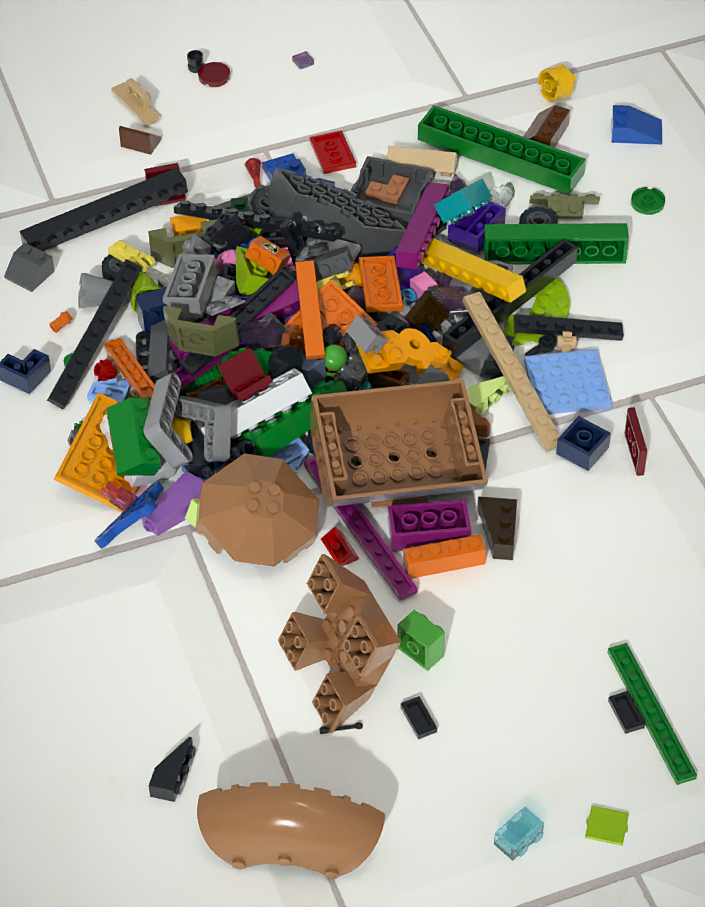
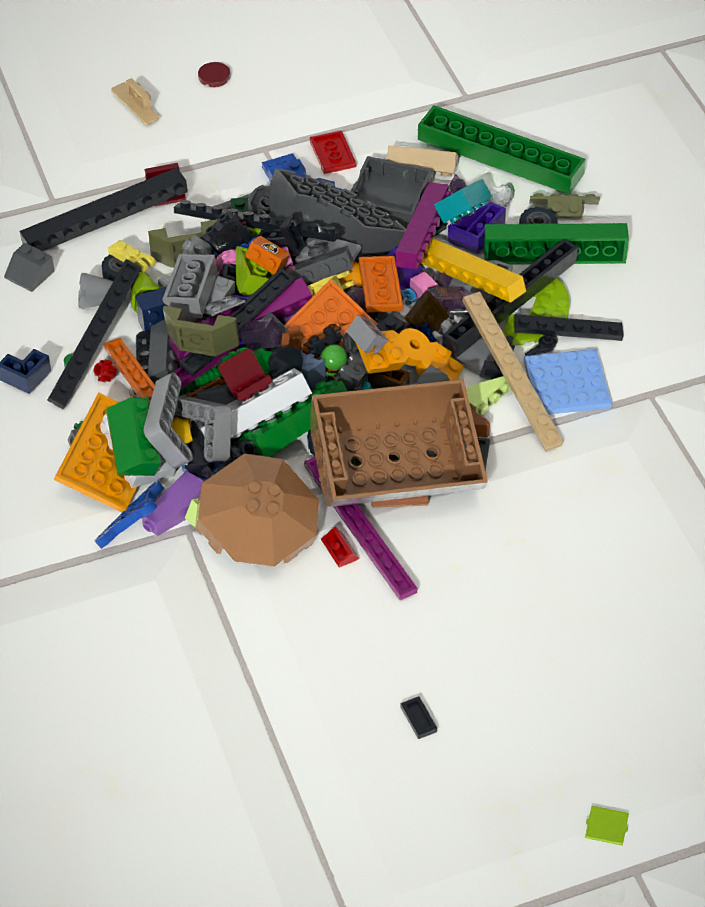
orange pin [49,311,73,333] -> none
light blue wing [87,378,131,402] -> none
clear pink plate [100,481,138,512] -> none
reddish brown slope [119,126,162,155] -> none
black slope [148,737,196,802] -> none
light orange brick [170,215,207,237] -> none
black wheel [187,50,204,73] -> none
medium nougat brick [197,782,385,879] -> none
clear red cone [244,158,261,188] -> none
light blue wing [270,437,309,473] -> none
medium nougat slope [278,554,401,733] -> none
clear purple tile [292,51,314,69] -> none
orange tile [295,261,325,360] -> none
black hinge [319,722,363,734] -> none
nougat plate [365,174,410,205] -> none
magenta brick [388,499,471,552] -> none
bright green brick [397,609,445,671] -> none
orange brick [403,534,486,579] -> none
dark brown wedge [477,496,517,560] -> none
clear light blue brick [494,807,544,861] -> none
reddish brown slope [523,105,570,148] -> none
yellow brick [538,64,576,101] -> none
dark blue brick [556,416,611,471] -> none
tan gear [557,331,577,352] -> none
green tile [607,643,697,785] -> none
black tile [608,691,645,734] -> none
blue slope [611,105,662,145] -> none
dark red tile [624,407,647,476] -> none
green tile [631,187,665,215] -> none

